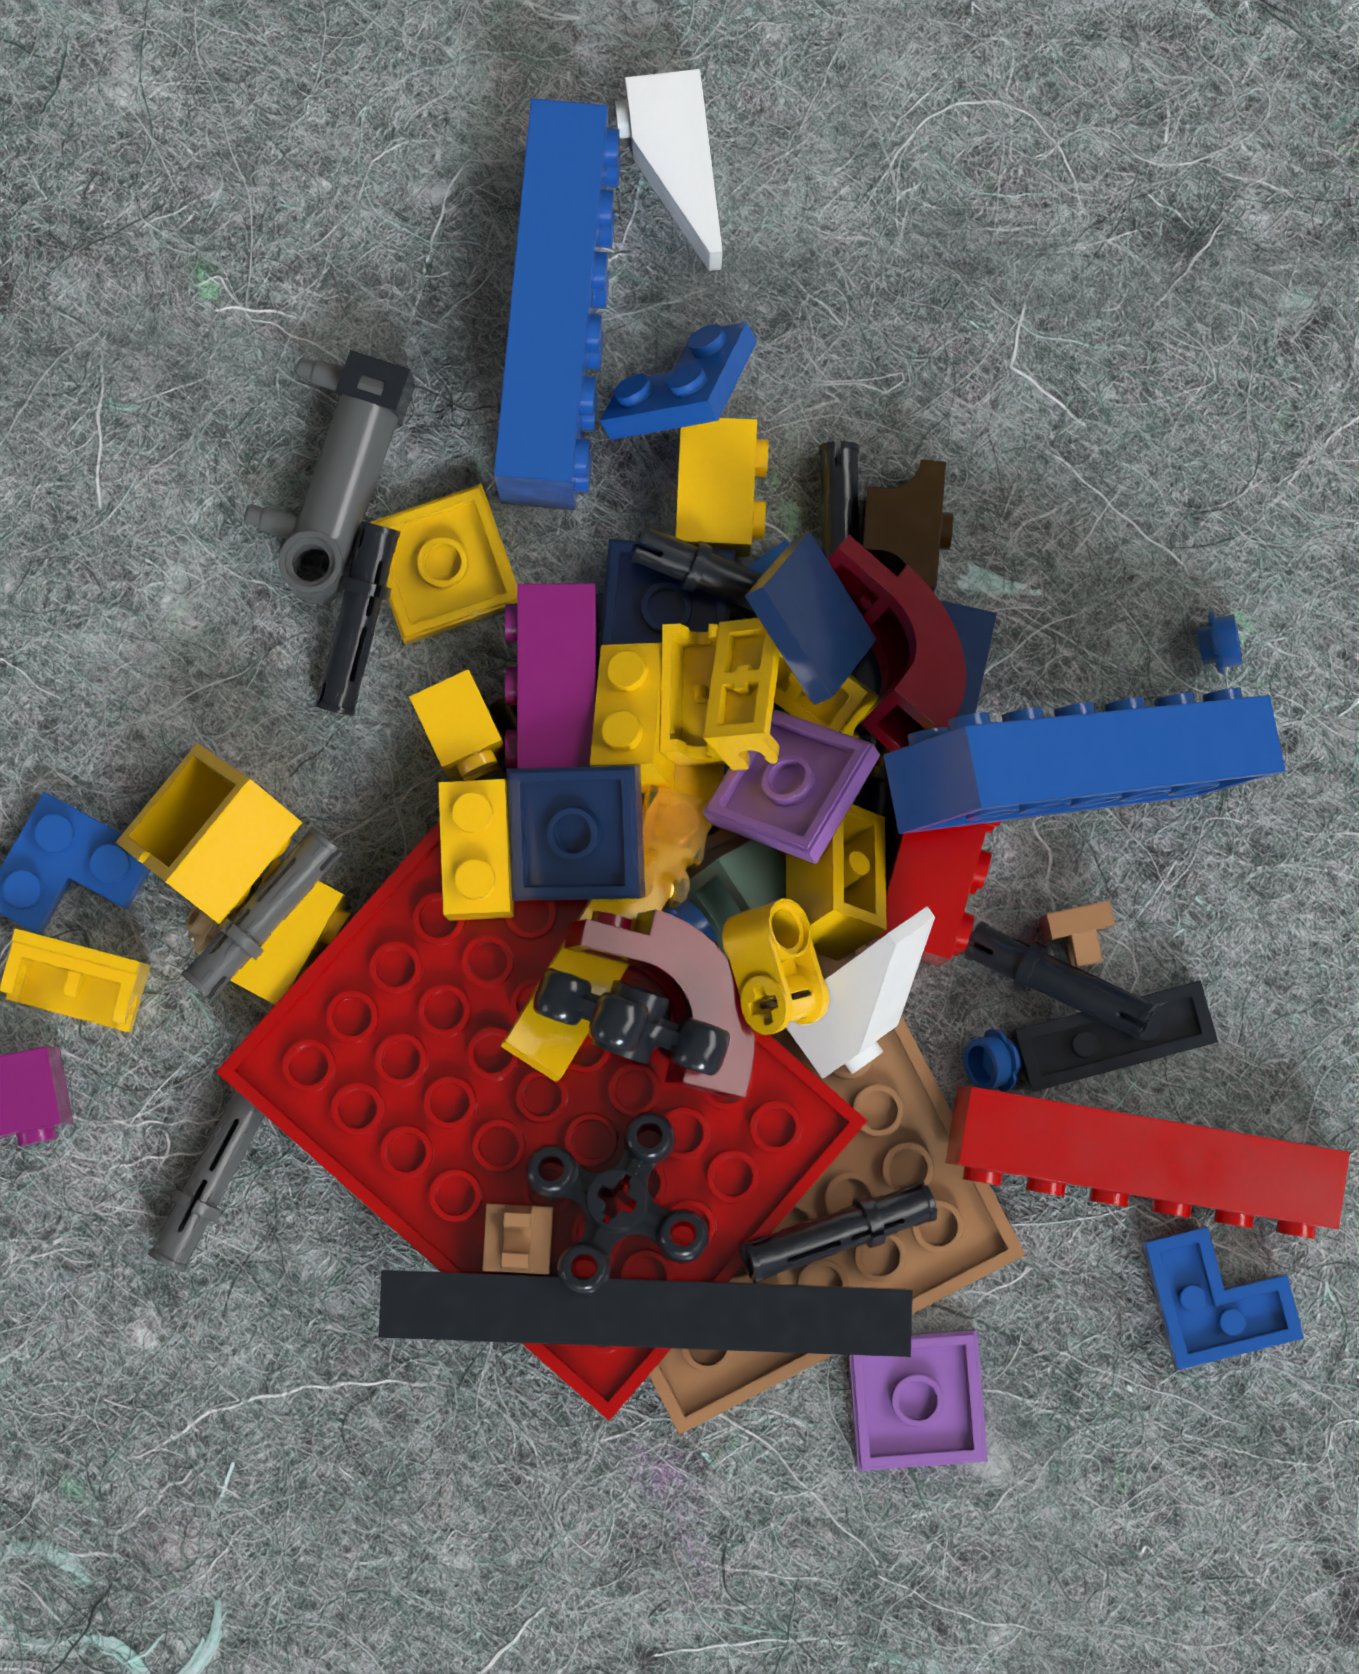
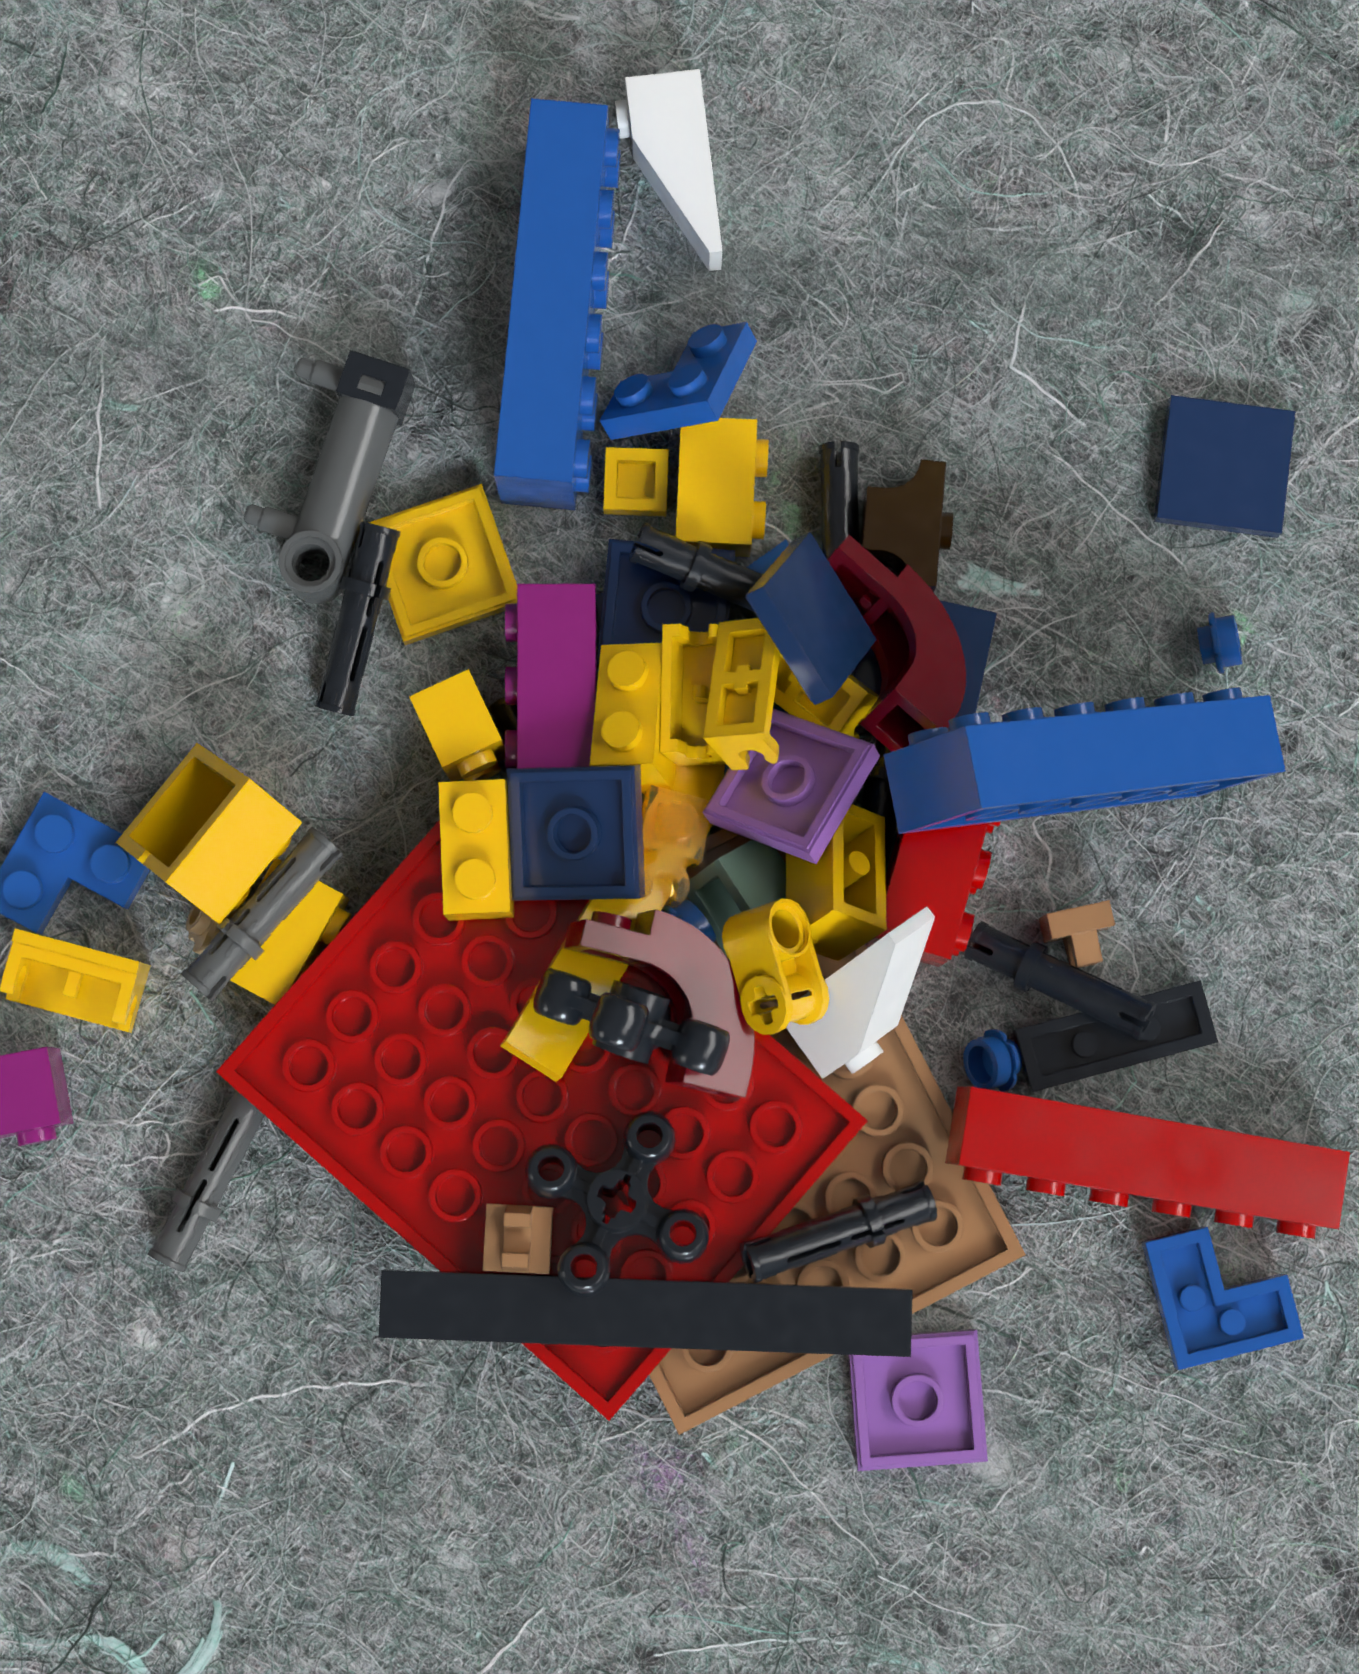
none -> yellow plate [603,447,669,517]
none -> dark blue tile [1153,395,1296,538]

